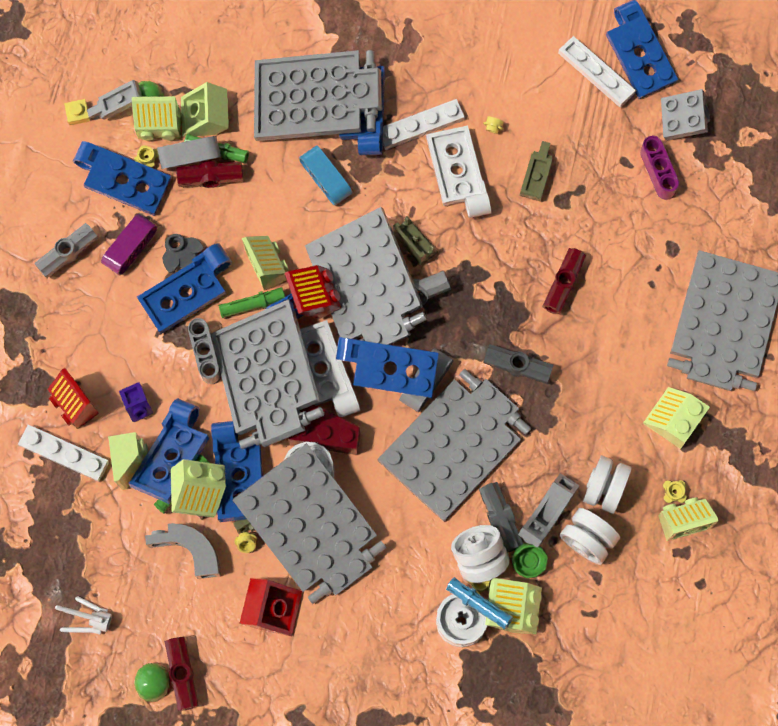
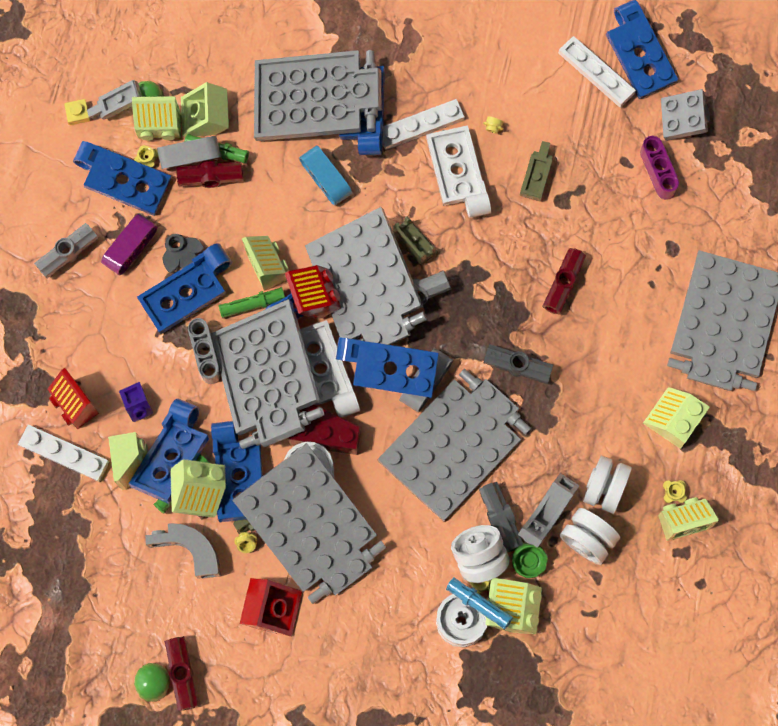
white plant [55,596,112,635] -> none

